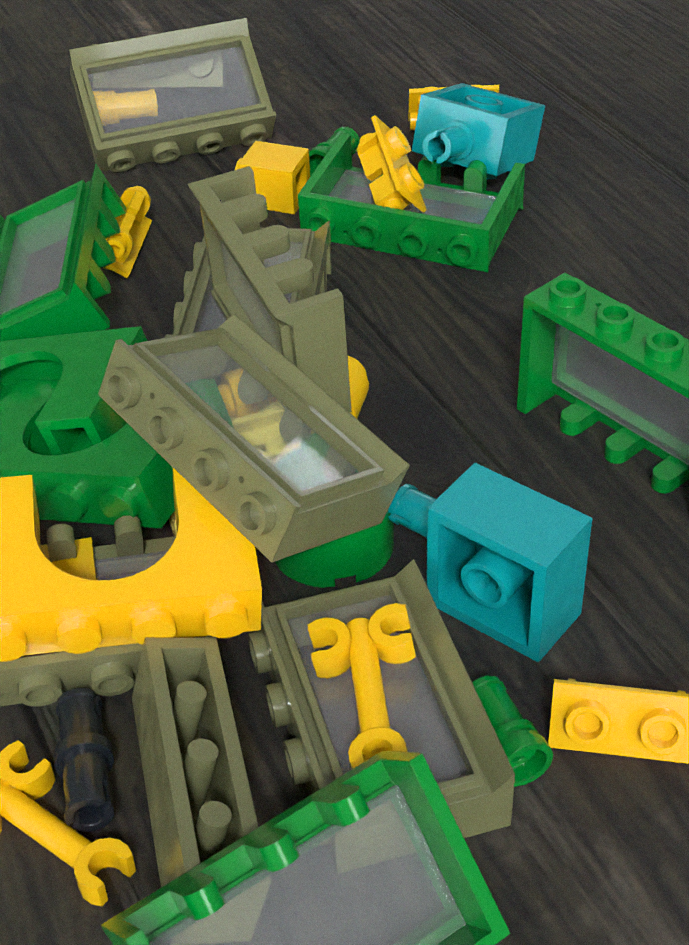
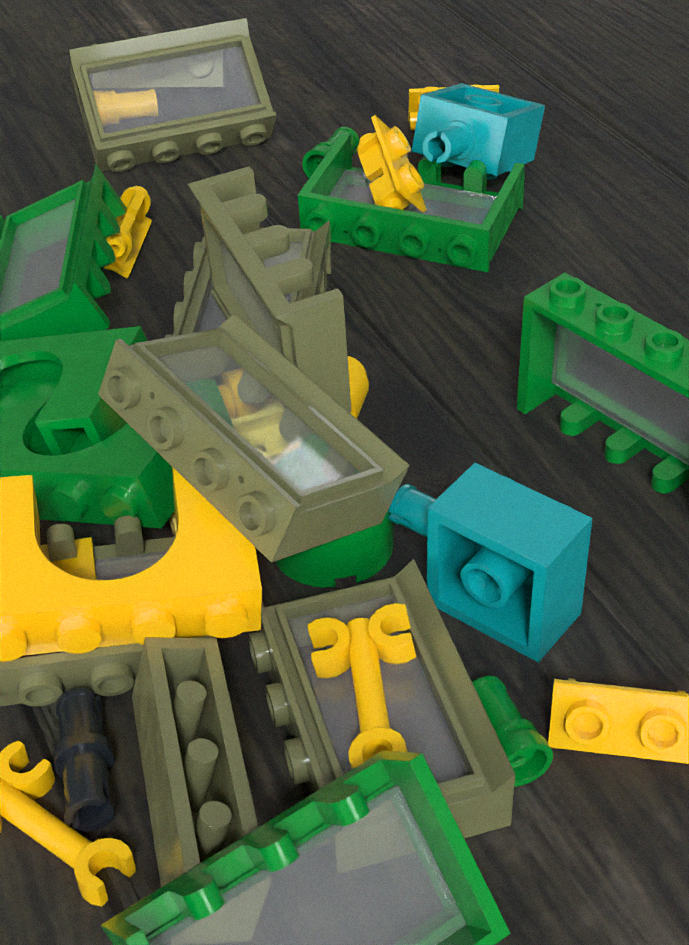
yellow brick [235,141,310,214] -> none

